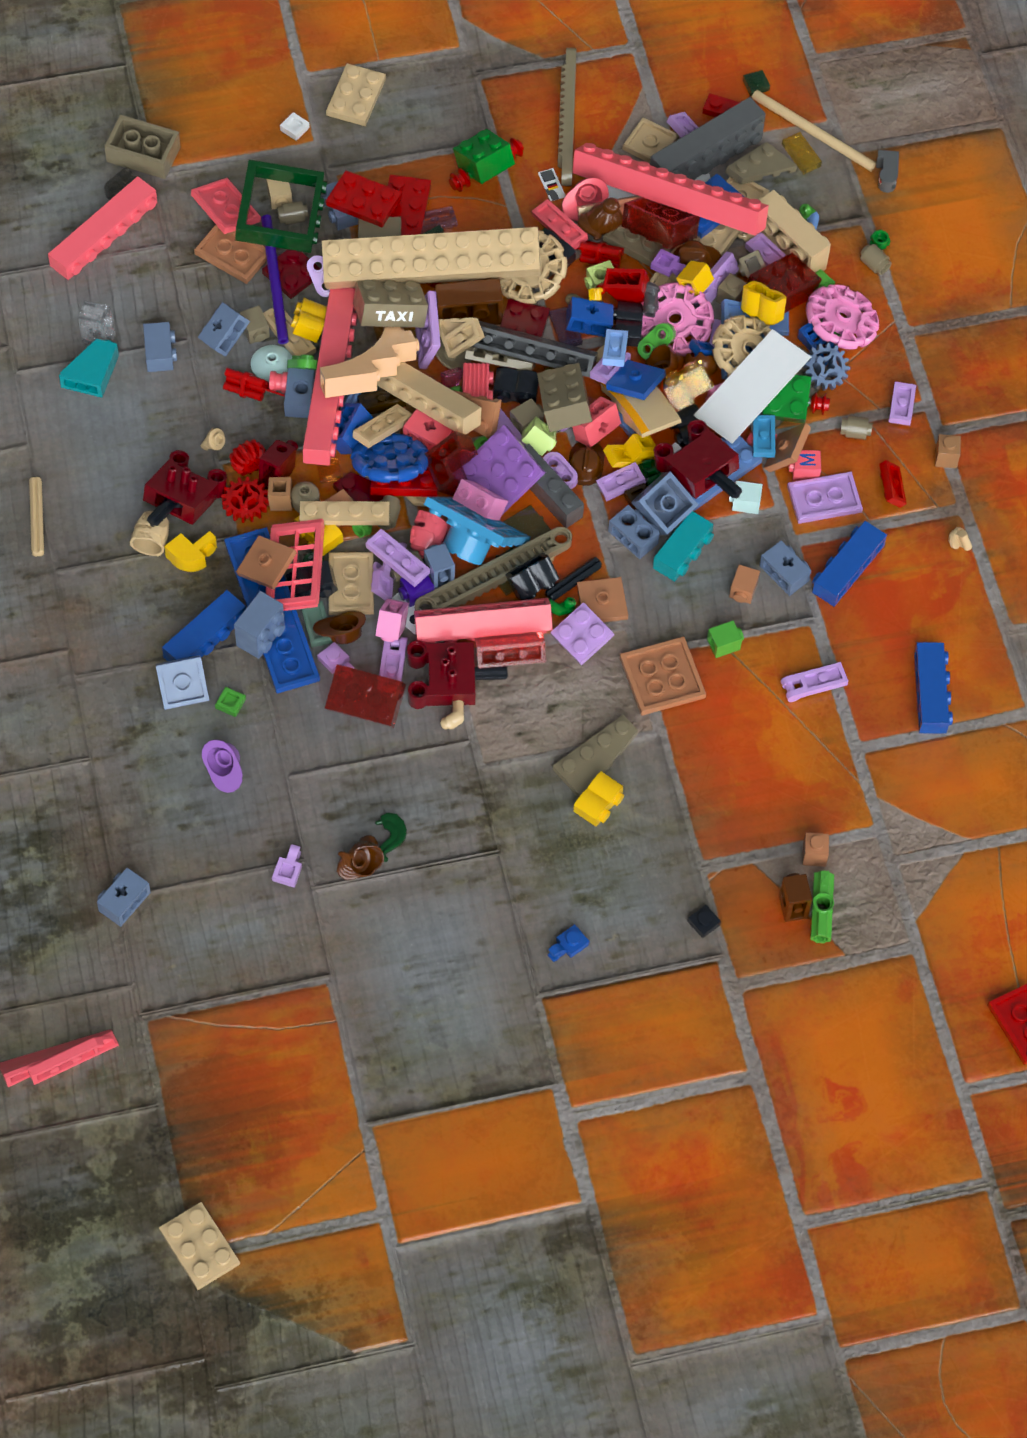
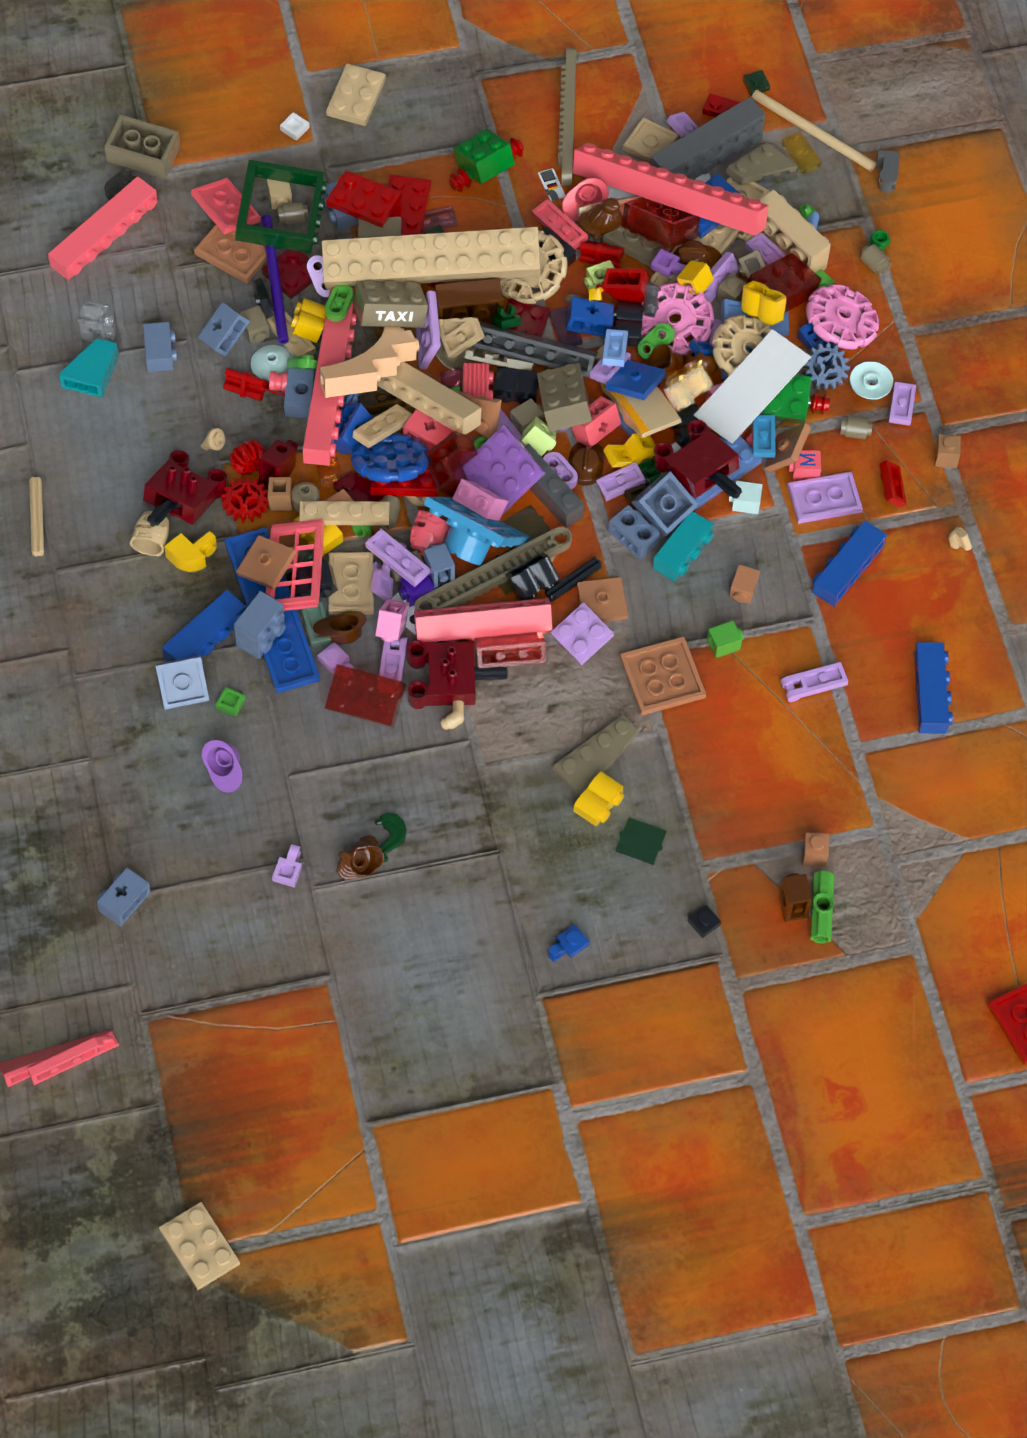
green arm [547,597,576,616] -> none
sand blue brick [760,541,811,596] -> none
none -> black plate [254,278,274,319]
none -> bright green plate [325,285,353,321]
none -> dark green tile [492,303,522,330]
none -> clear green piece [615,818,667,865]
none -> light aqua dish [850,362,893,400]

